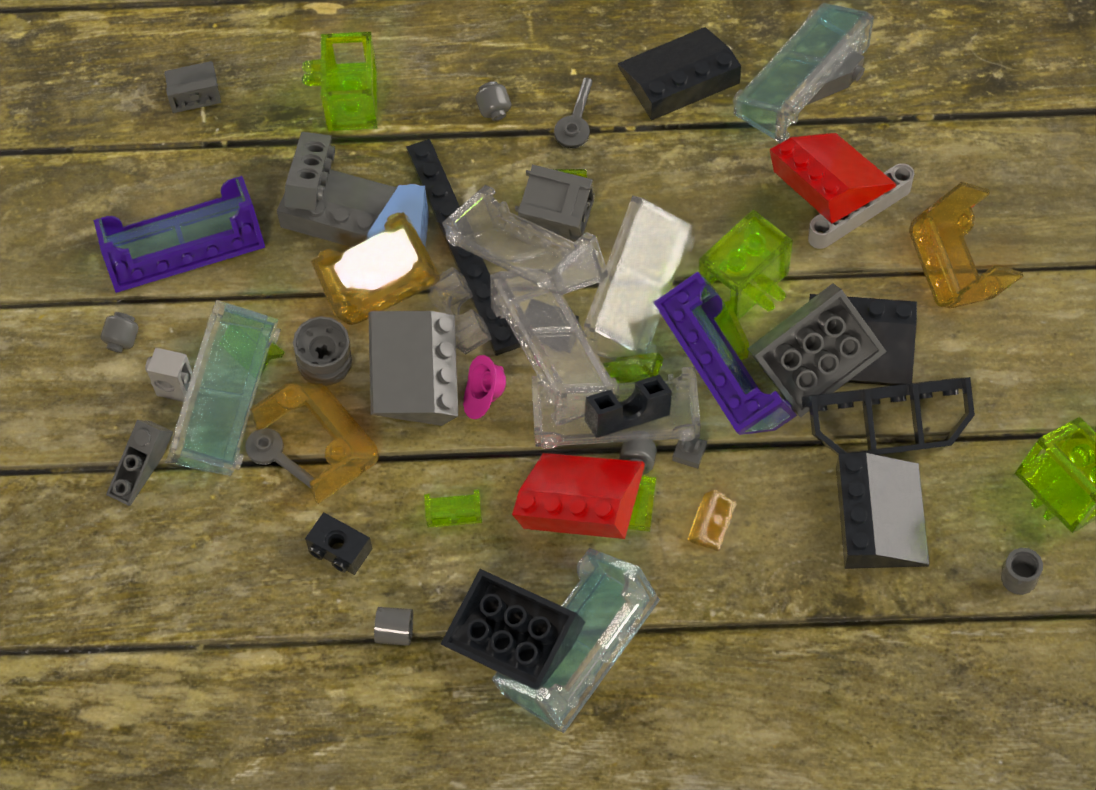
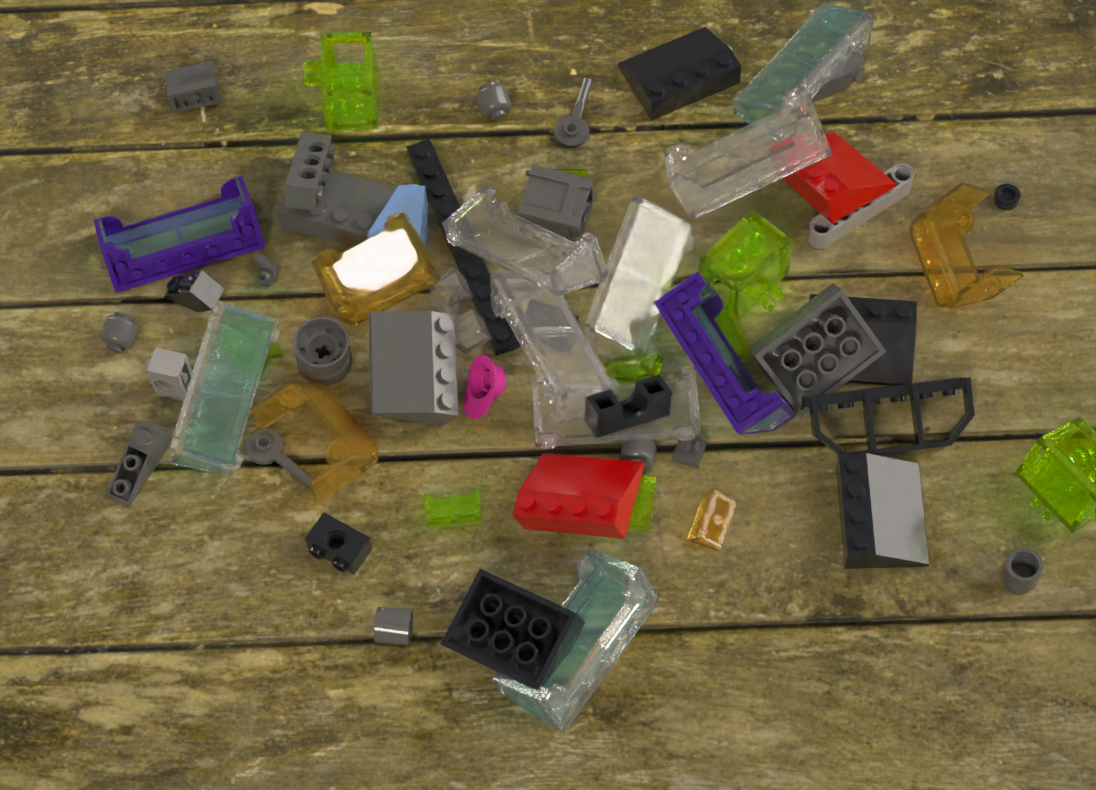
none -> black slope [164,270,225,313]
none -> dark grey arm [252,252,277,287]
none -> clear windscreen [664,83,832,221]
none -> black tile [993,184,1021,210]

